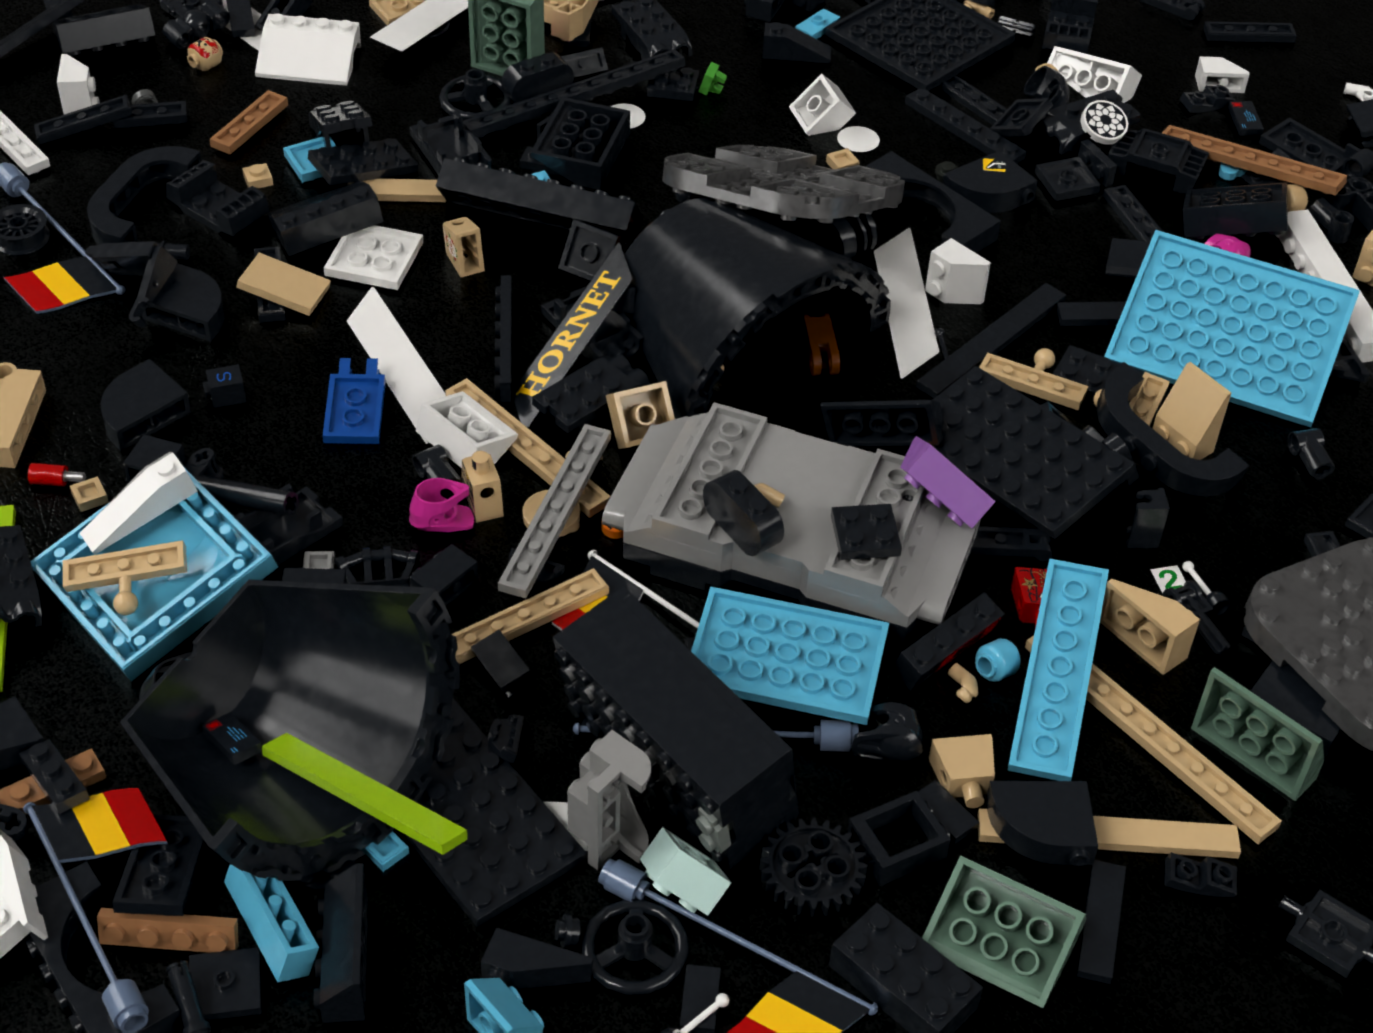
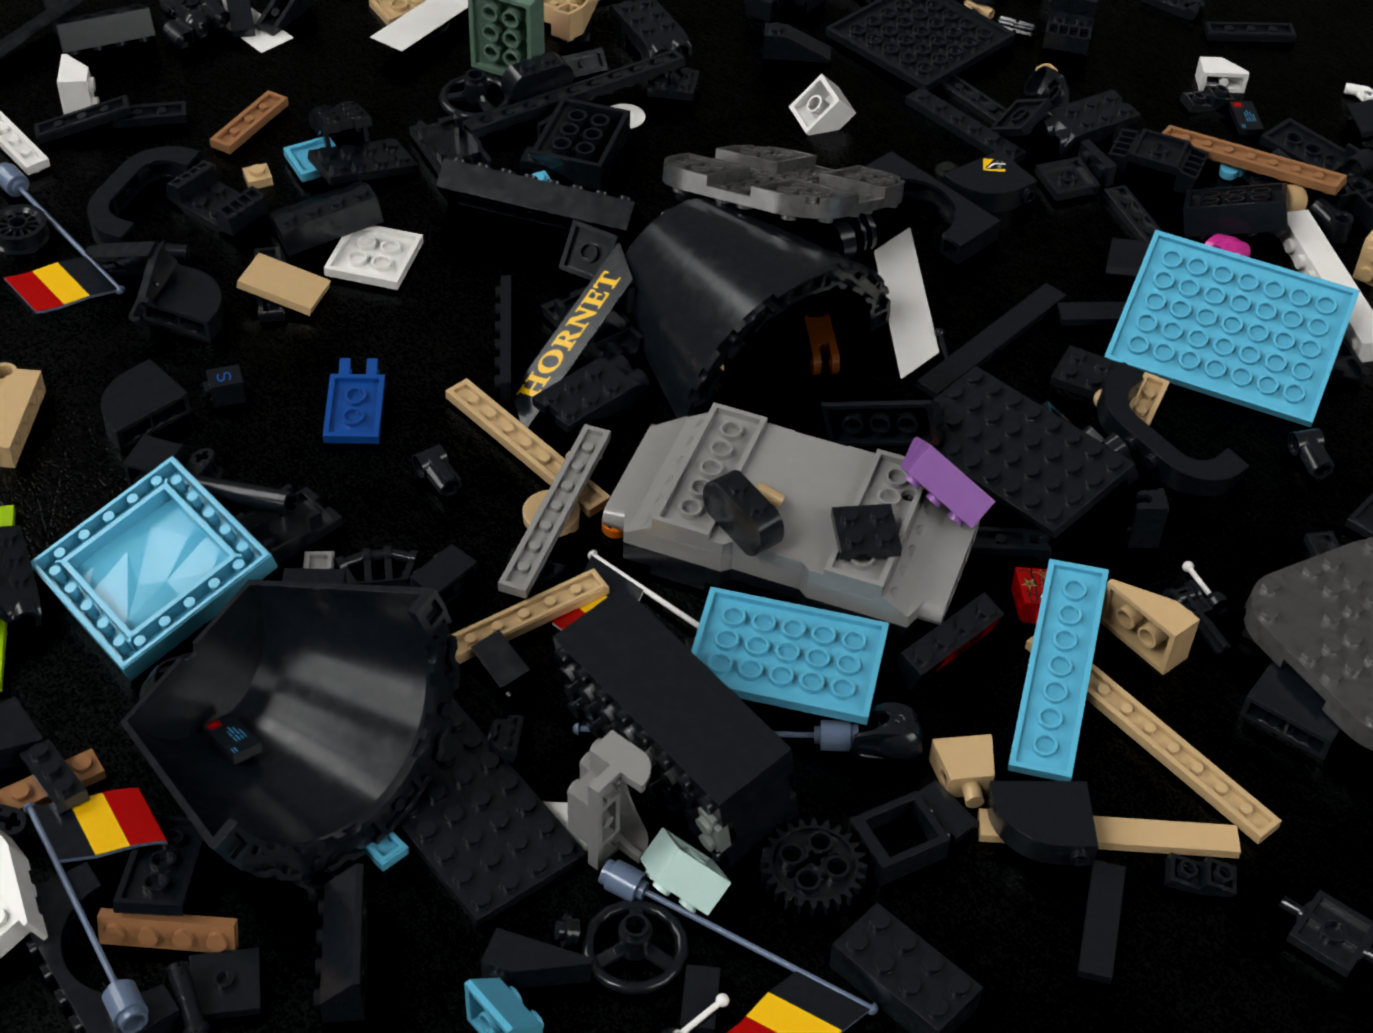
red piece [28,463,86,487] -> none
tan plate [63,540,187,615] -> none
tan plate [70,476,109,512] -> none
white wedge [80,452,198,555] -> none
dark grey tile [132,89,158,105] -> none
tan head [187,37,223,71] -> none
medium azure brick [224,864,319,982] -> none
white piece [255,14,361,86] -> none
lime tile [262,733,468,855] -> none
tan tile [347,179,446,202] -> none
white sticker [347,287,446,444] -> none
dark pink helmet [409,478,474,532] -> none
white slope [416,391,518,468] -> none
tan torso [443,217,485,277] -> none
tan torso [462,451,504,523] -> none
tan brick [606,381,675,449] -> none
bright green tile [699,62,727,96] -> none
medium azure plate [795,8,841,39] -> none
tan plate [826,148,859,170] -> none
white sticker [837,126,880,152] -> none
sand green slope [922,855,1087,1008] -> none
white slope [925,238,991,304] -> none
tan arm [948,663,978,703] -> none
medium azure head [975,638,1021,682] -> none
tan plate [979,348,1089,410] -> none
white wedge [1047,46,1142,103] -> none
white tile [1080,100,1129,144] -> none
white sticker [1150,565,1186,594] -> none
tan slope [1153,362,1231,460] -> none
sand green slope [1191,667,1324,801] -> none

